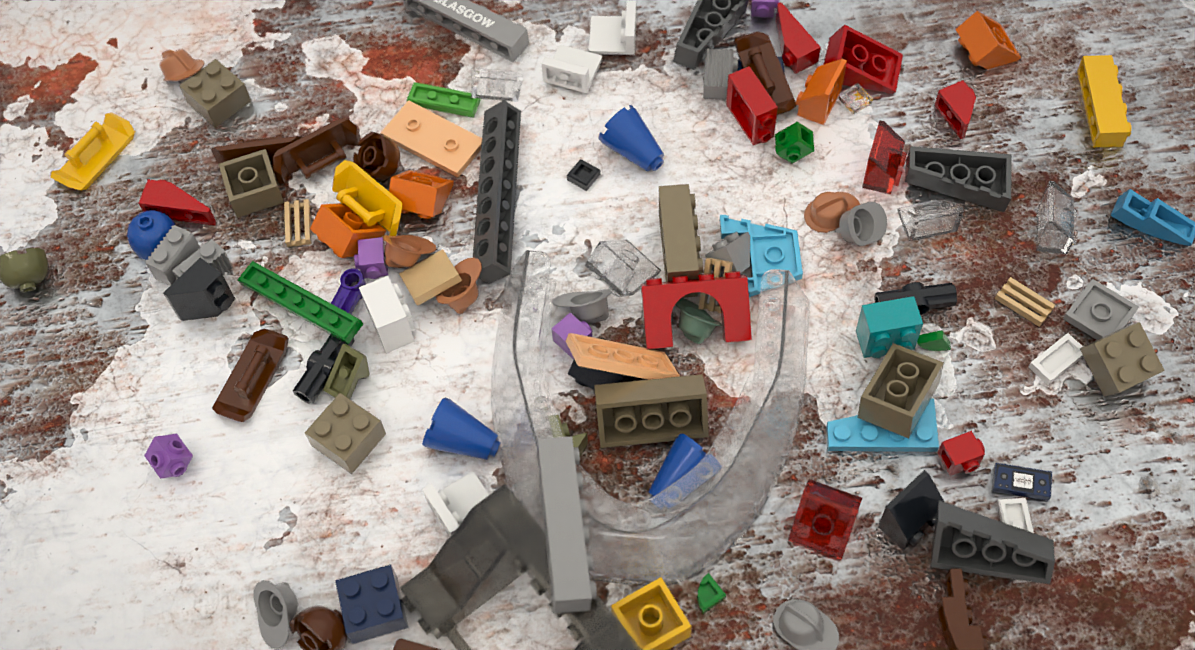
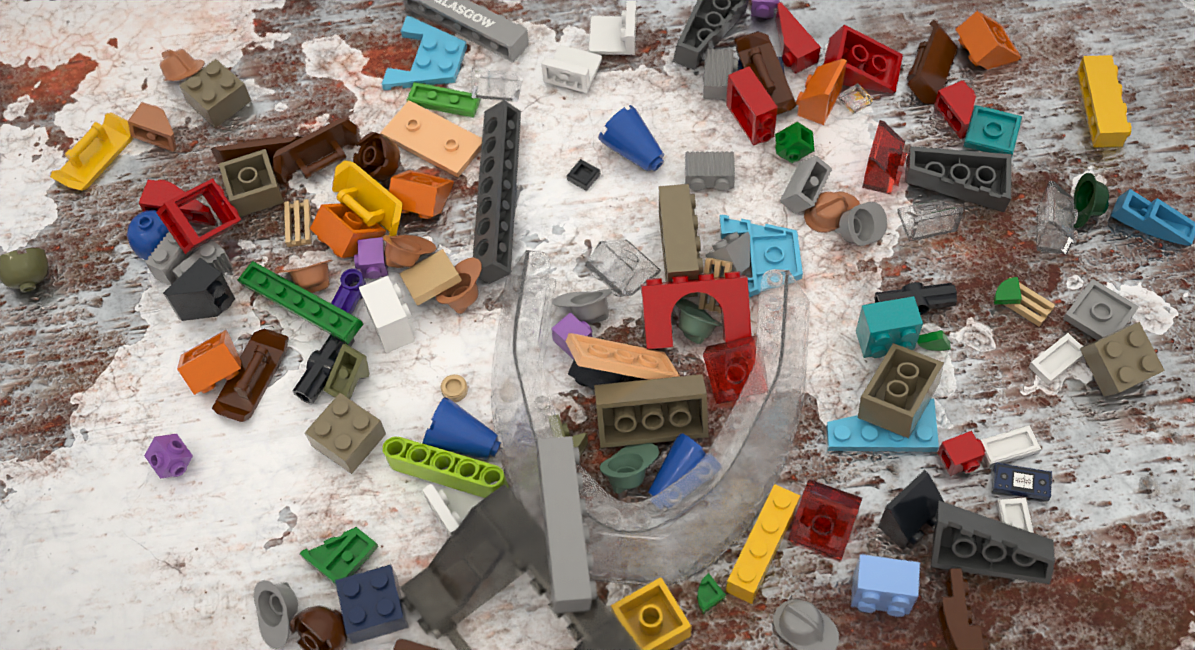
none -> nougat slope [128,102,176,152]
none -> red window [156,178,241,254]
none -> orange slope [177,330,242,395]
none -> nougat piece [274,260,333,293]
none -> green wing [299,527,379,585]
none -> medium azure wing [382,16,467,90]
none -> lime beam [382,436,509,501]
none -> tan tile [441,374,468,402]
none -> sand green piece [600,443,659,494]
none -> light grey brick [685,151,735,191]
none -> clear red slope [703,335,769,405]
none -> yellow brick [726,484,800,604]
none -> light grey brick [780,155,832,214]
none -> light blue brick [851,554,920,617]
none -> reddish brown piece [907,20,958,104]
none -> teal tile [963,105,1022,156]
none -> white tile [981,425,1041,468]
none -> green tile [994,277,1022,305]
none -> dark green piece [1073,173,1109,229]

